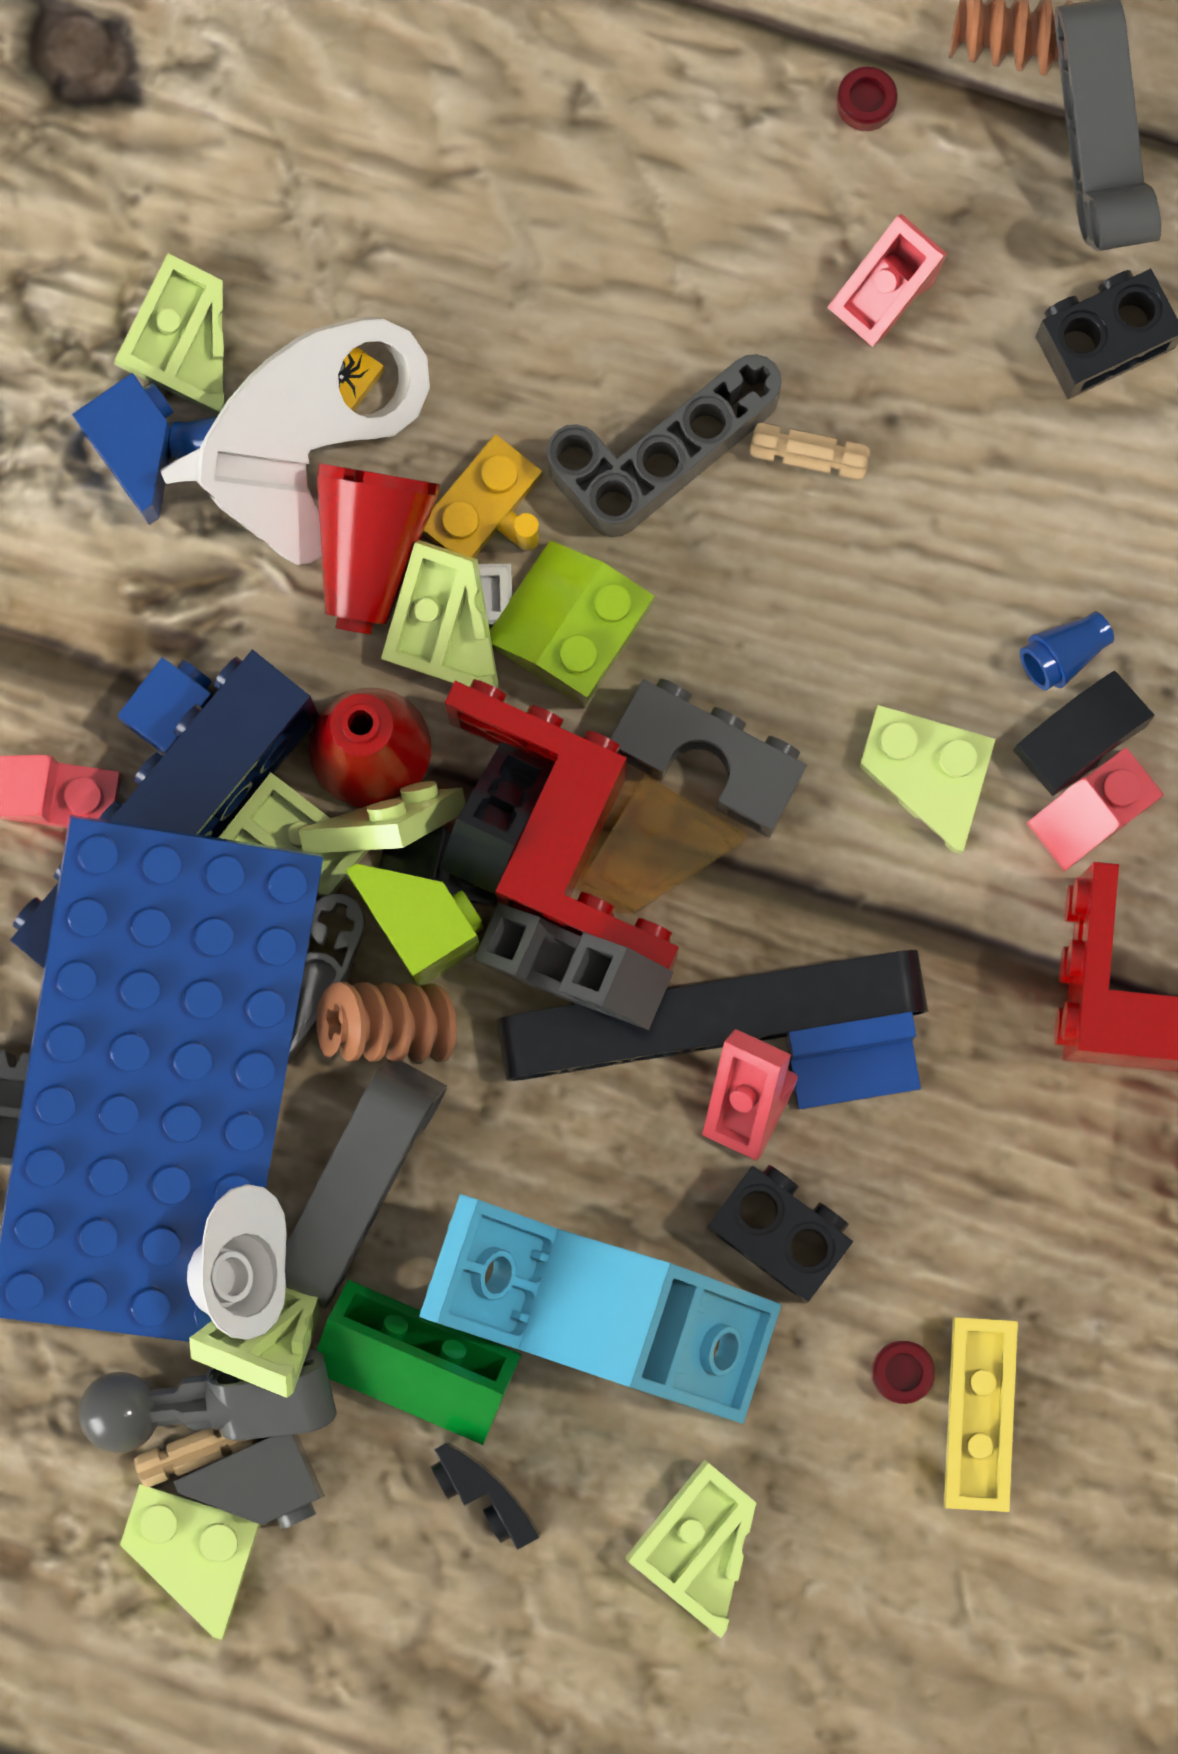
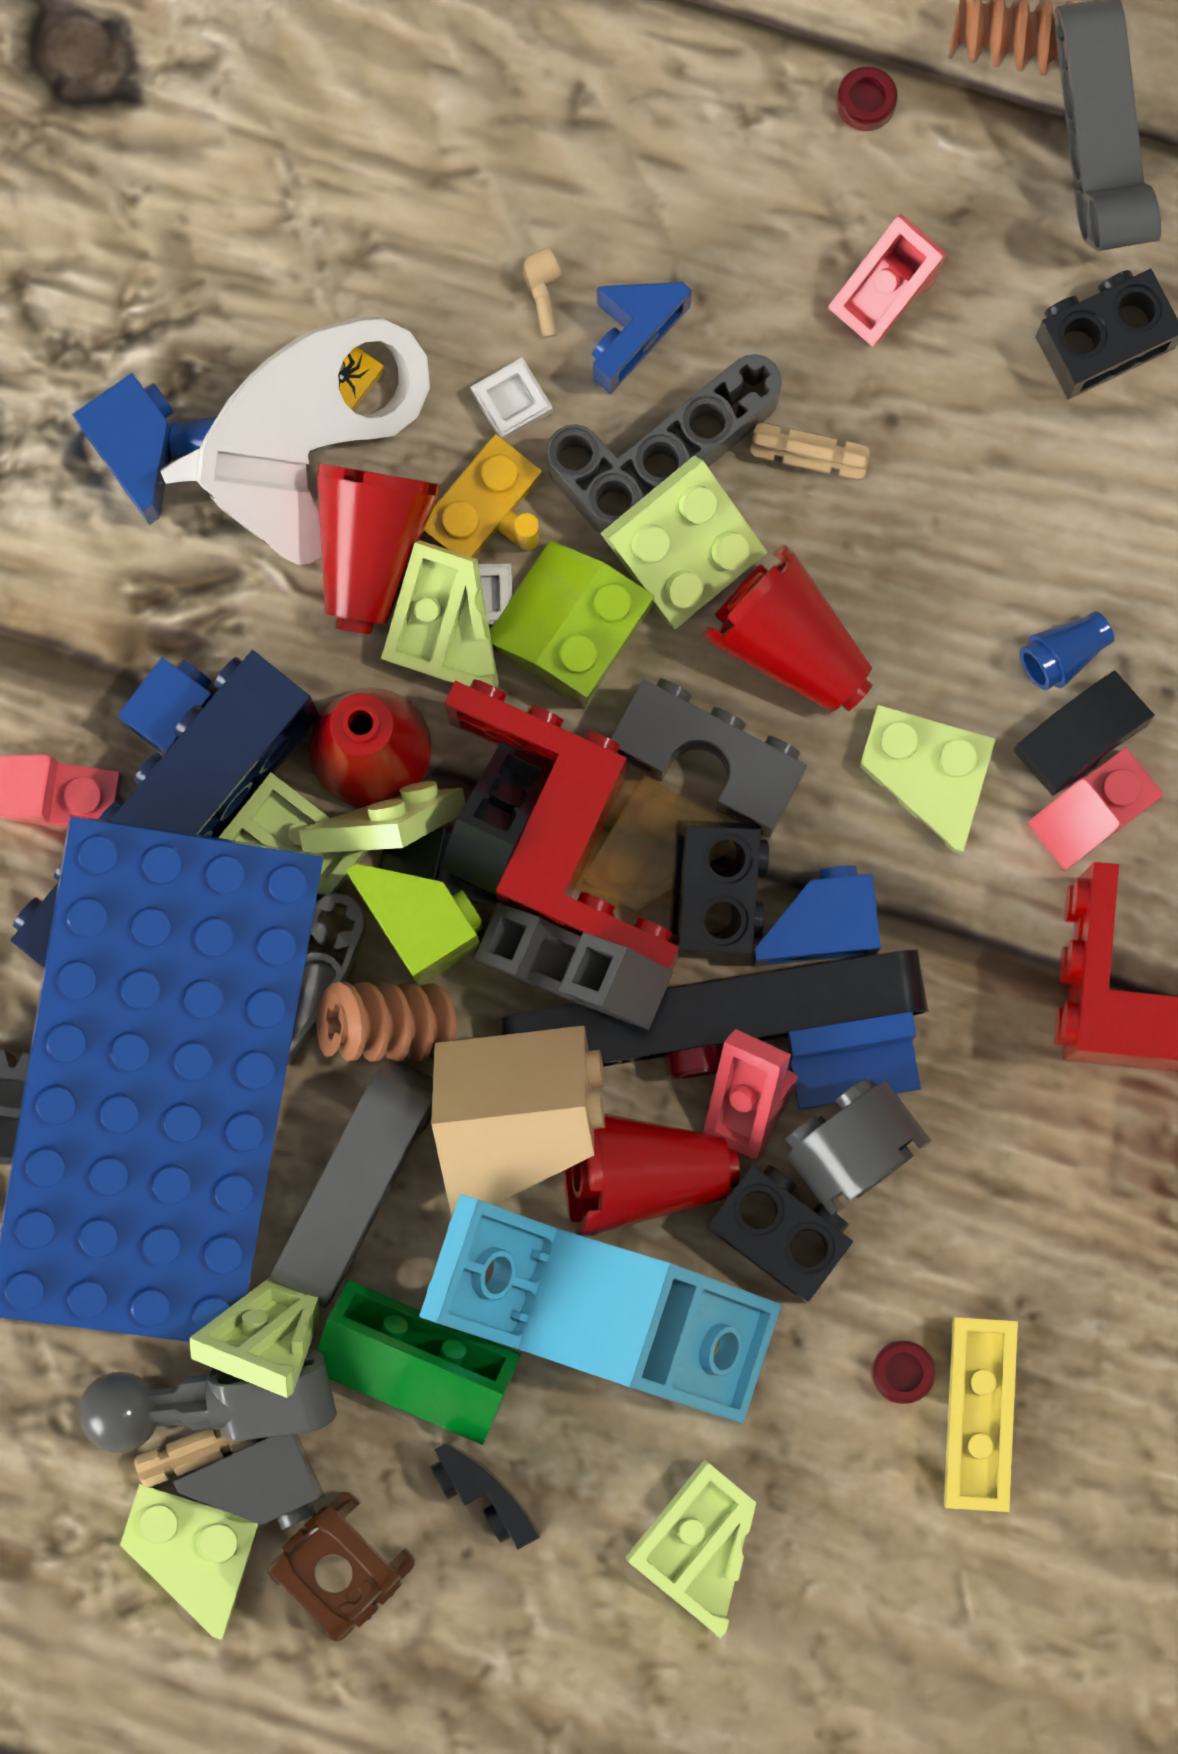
yellowish green wing [114,253,224,416] -> none
white piece [187,1184,287,1340] -> none
none -> reddish brown piece [268,1492,415,1641]
none -> tan slope [431,1026,605,1217]
none -> white tile [470,357,553,441]
none -> tan hand [522,248,562,338]
none -> red cone [564,1113,740,1236]
none -> blue slope [592,282,692,394]
none -> yellowish green plate [600,456,768,630]
none -> dark red tile [664,1045,723,1080]
none -> black brick [669,820,769,954]
none -> red cone [702,545,873,712]
none -> blue slope [753,865,881,967]
none -> dark grey brick [785,1078,932,1216]

